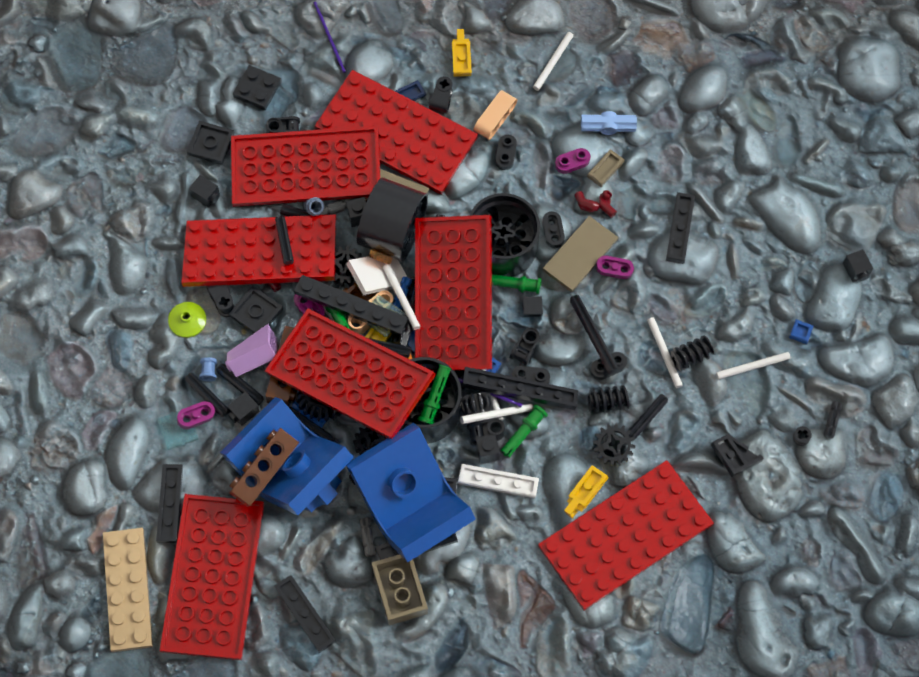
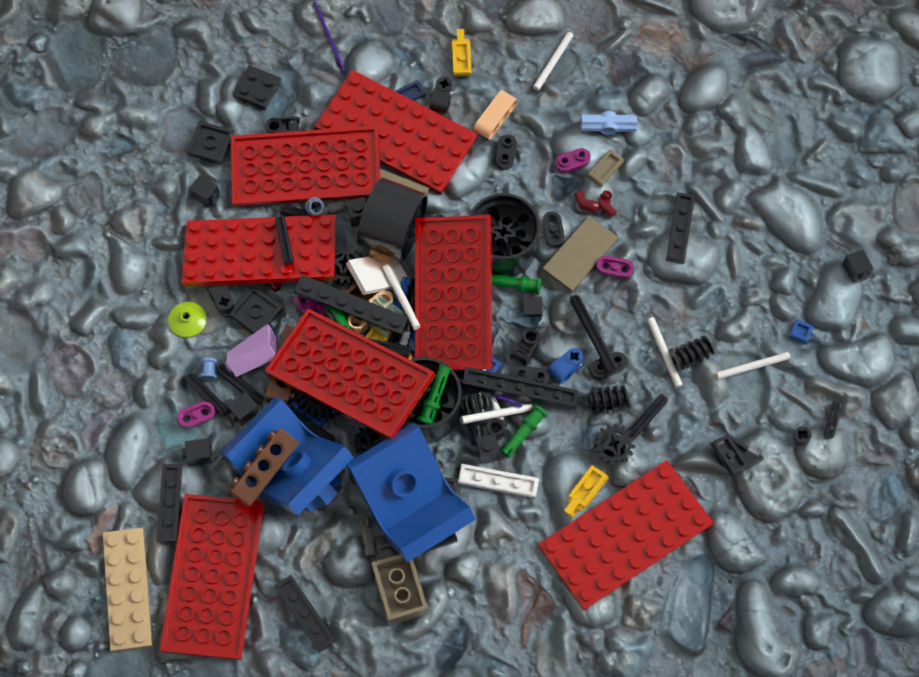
none -> black brick [182,438,212,466]
none -> blue piece [547,348,583,384]

